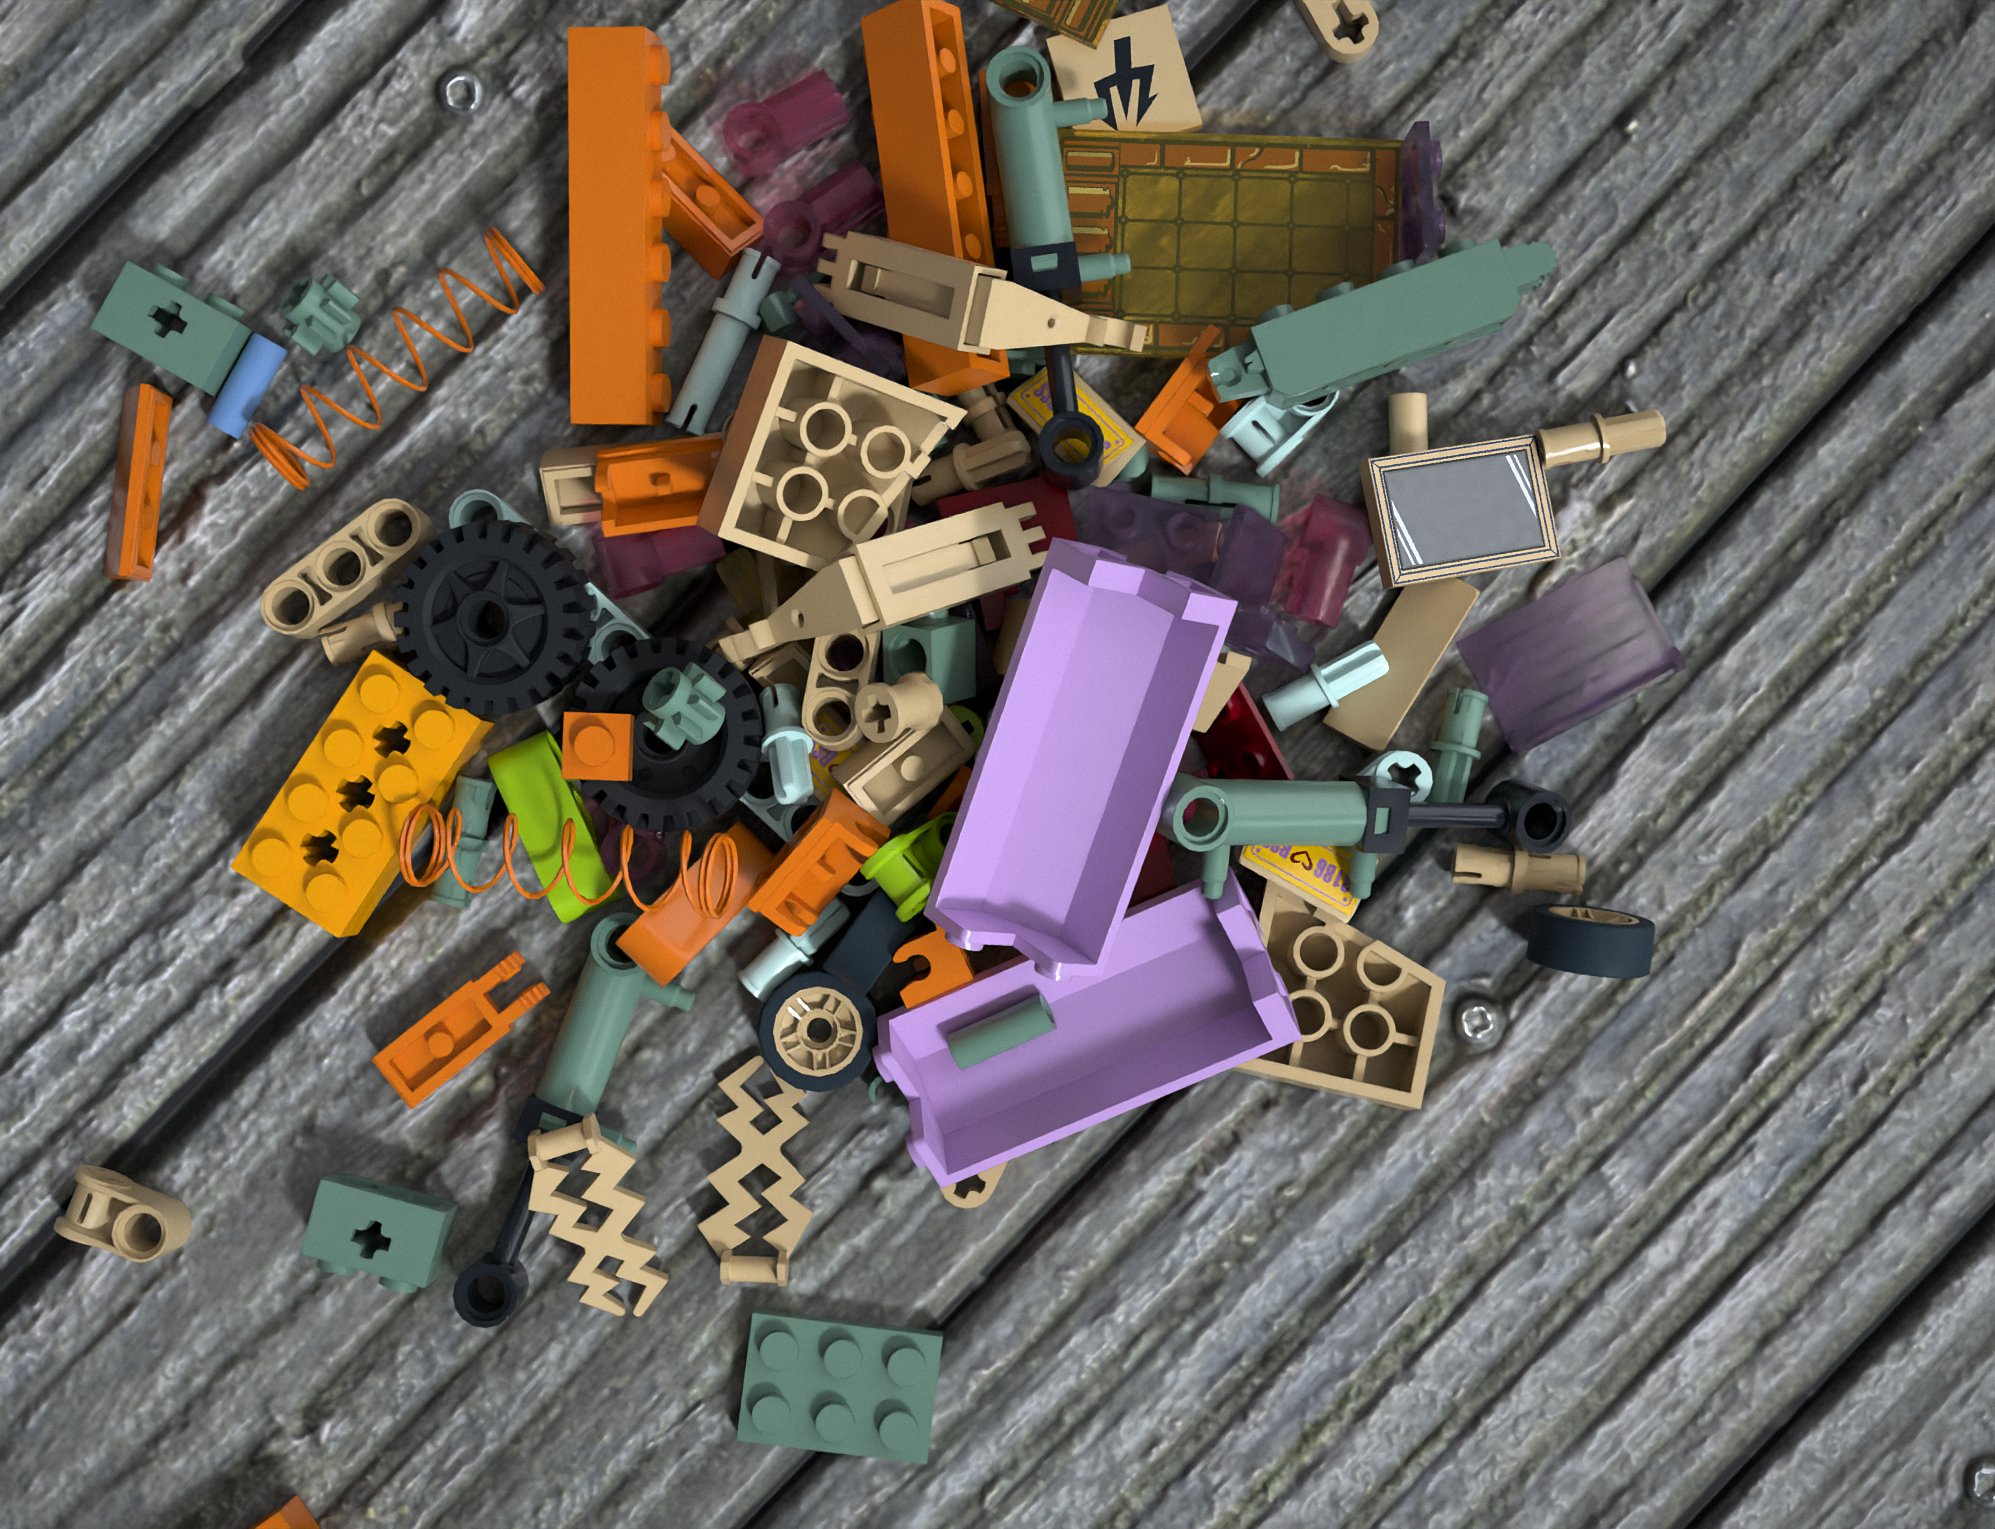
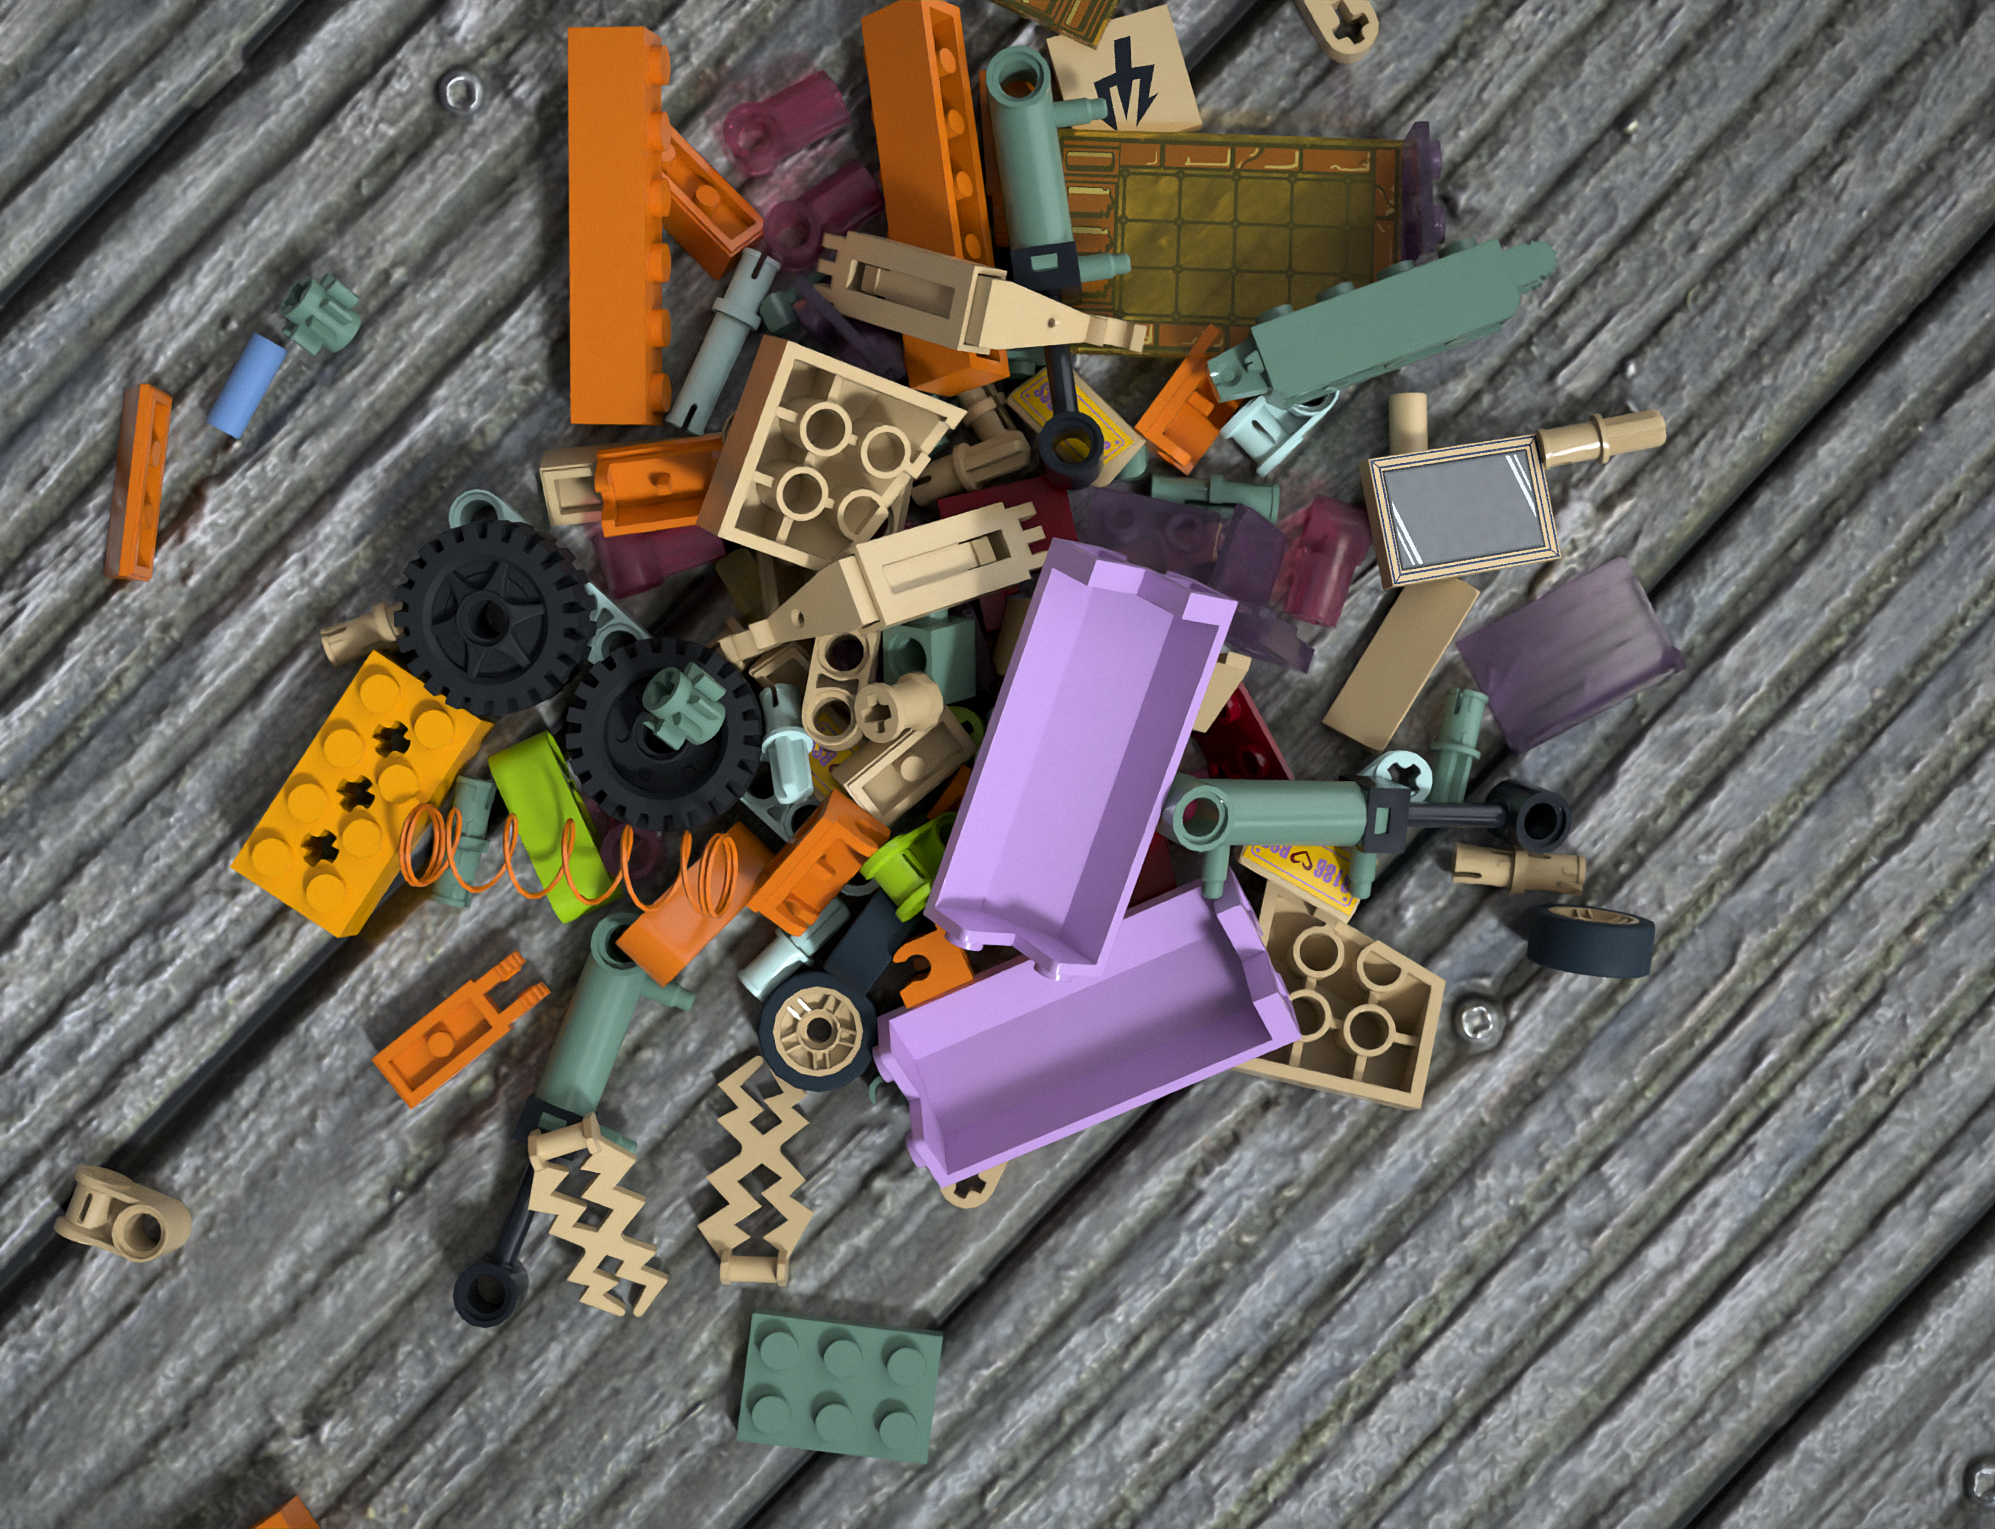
sand green brick [90,260,254,398] -> none
orange piece [248,226,545,491] -> none
tan beam [260,498,435,639] -> none
sand green brick [300,1170,459,1293] -> none
orange plate [561,712,634,781] -> none
sand green axle [947,993,1057,1070] -> none
light aqua axle [1261,640,1389,732] -> none

